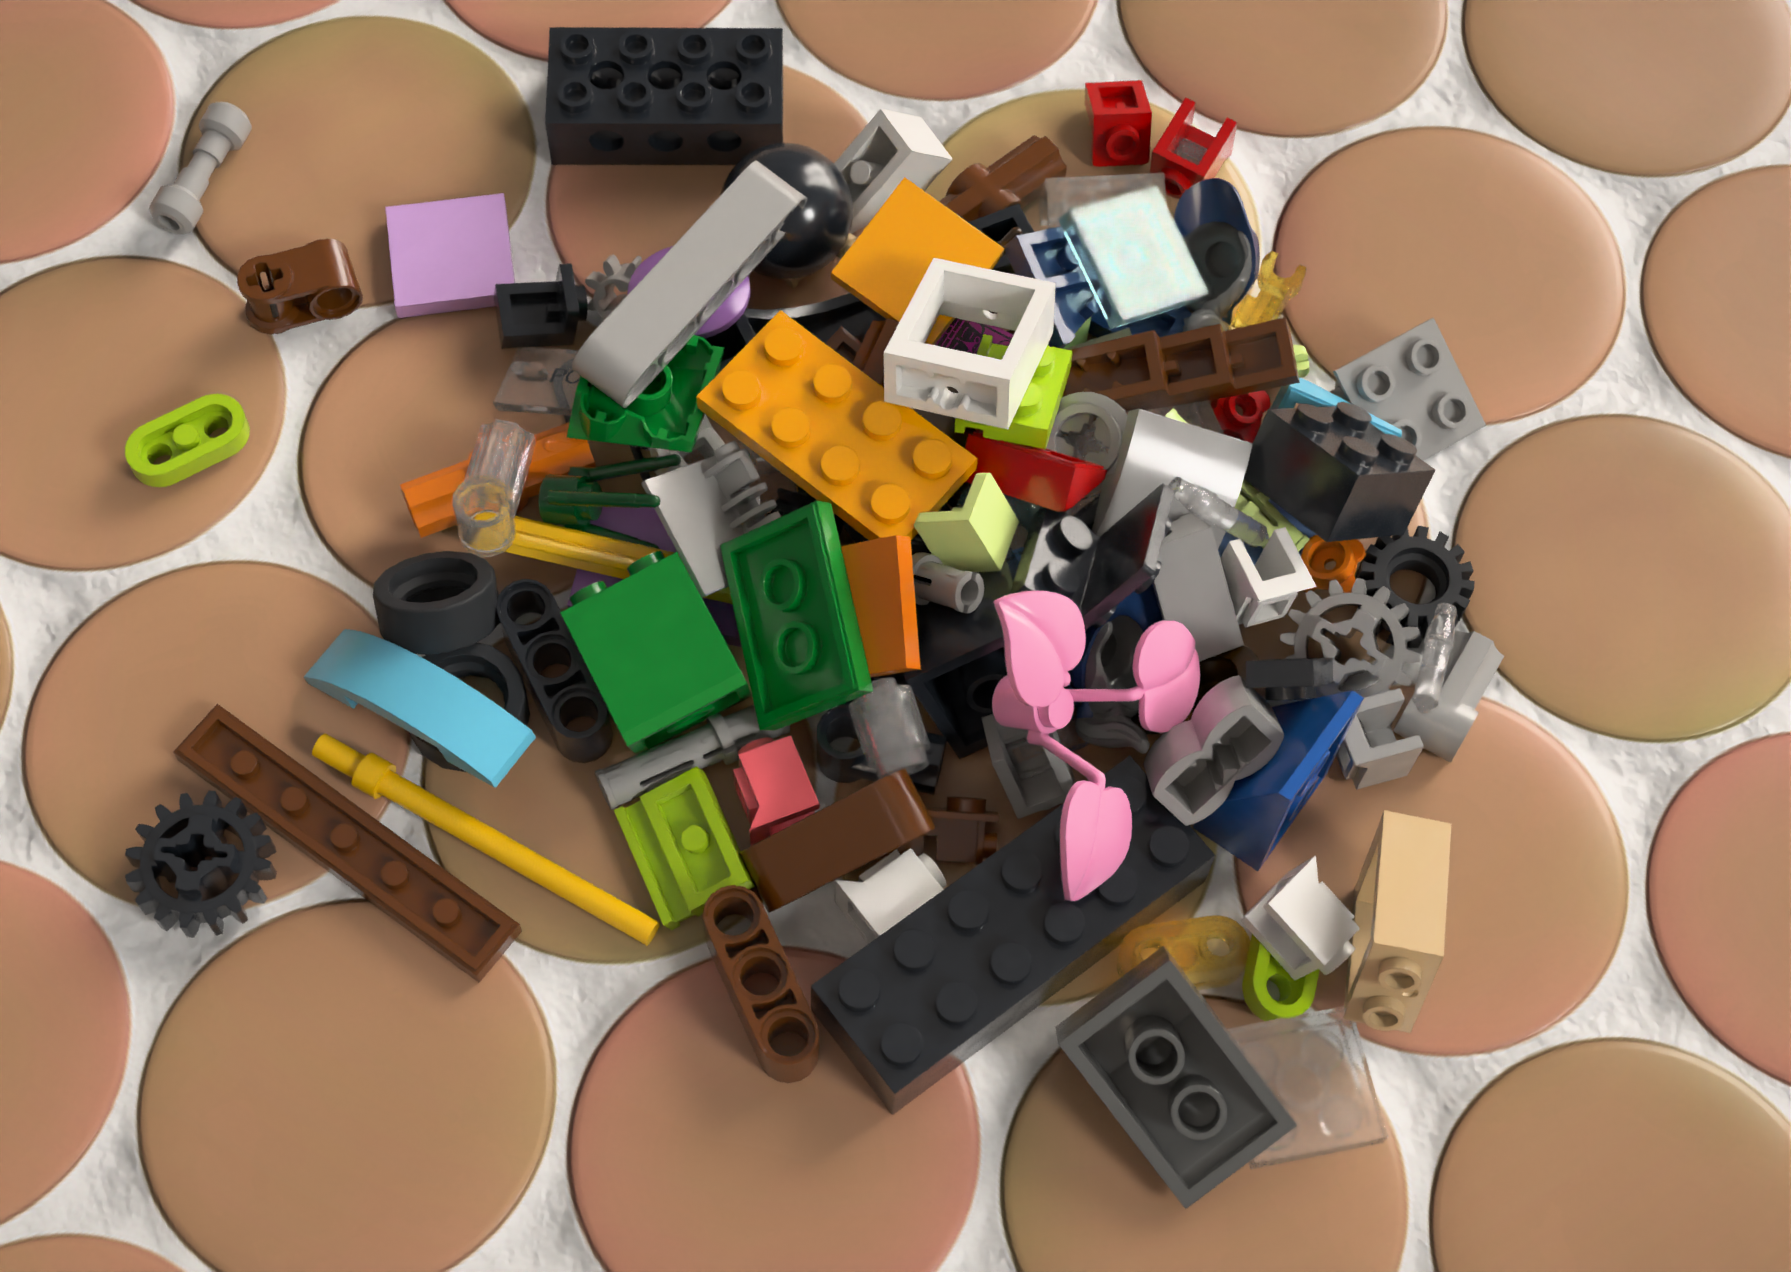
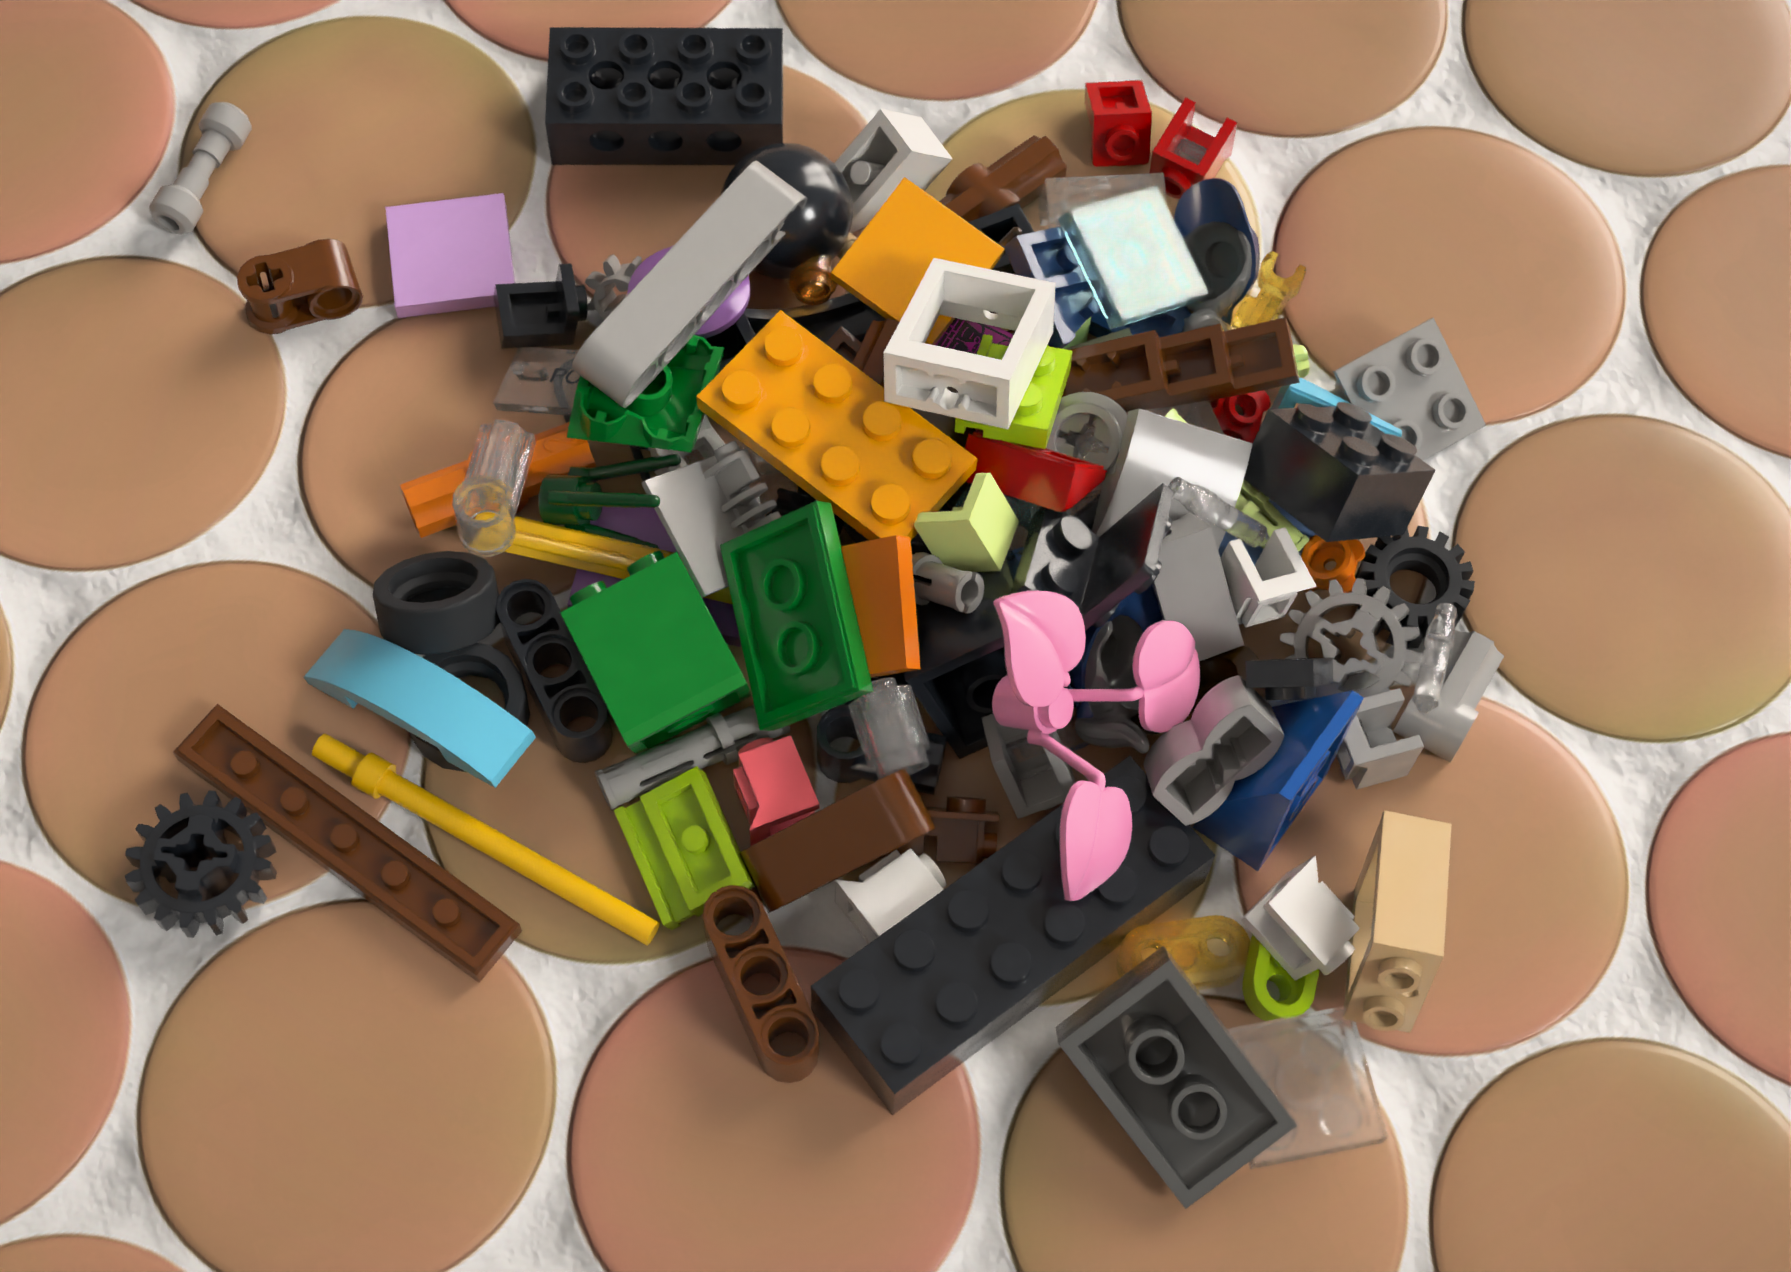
lime plate [125,394,250,487] -> none
none -> clear orange pin [789,254,838,305]

